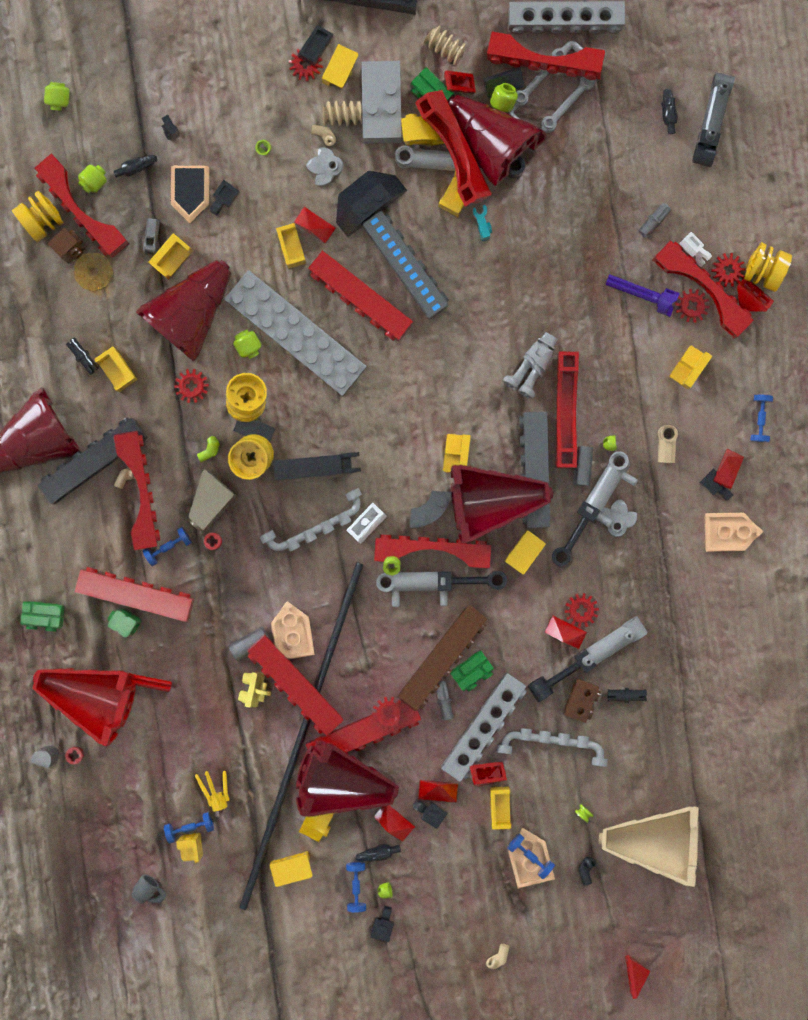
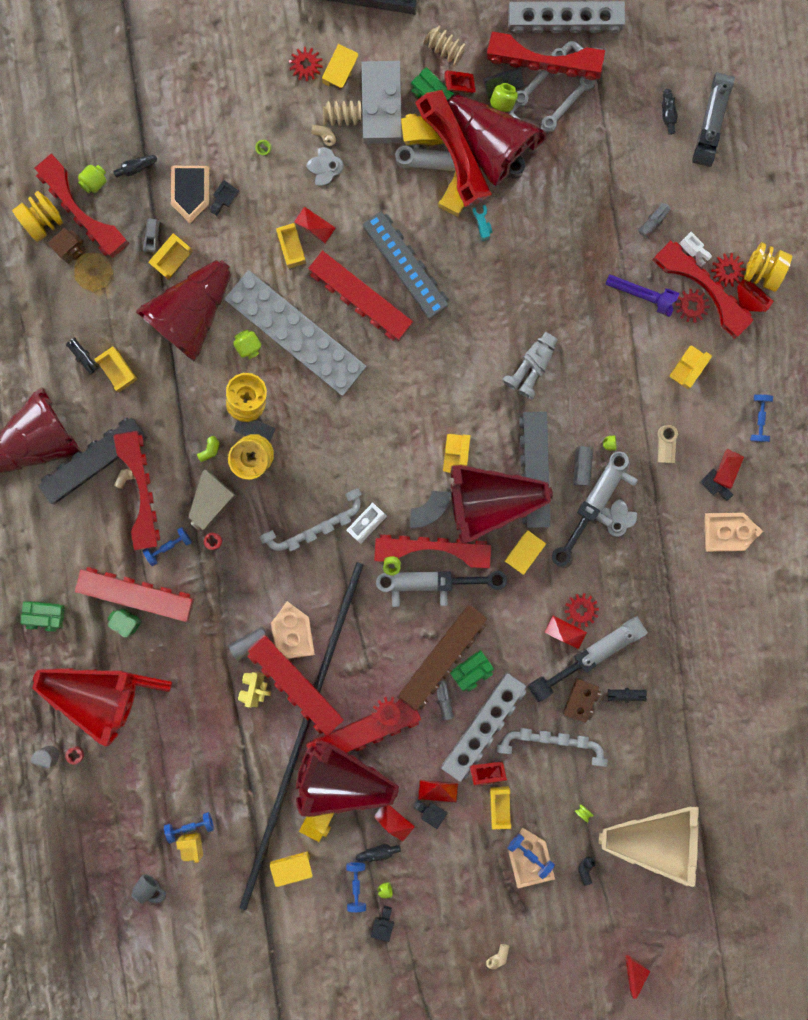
lime head [44,82,70,111] -> none
black plate [161,115,180,140] -> none
red gear [174,369,209,403] -> none
yellow plant [195,771,230,812] -> none
black hinge [273,452,361,481] -> none
black tile [298,25,333,66] -> none
black wedge [336,170,407,238] -> none
red arch [555,351,579,469] -> none

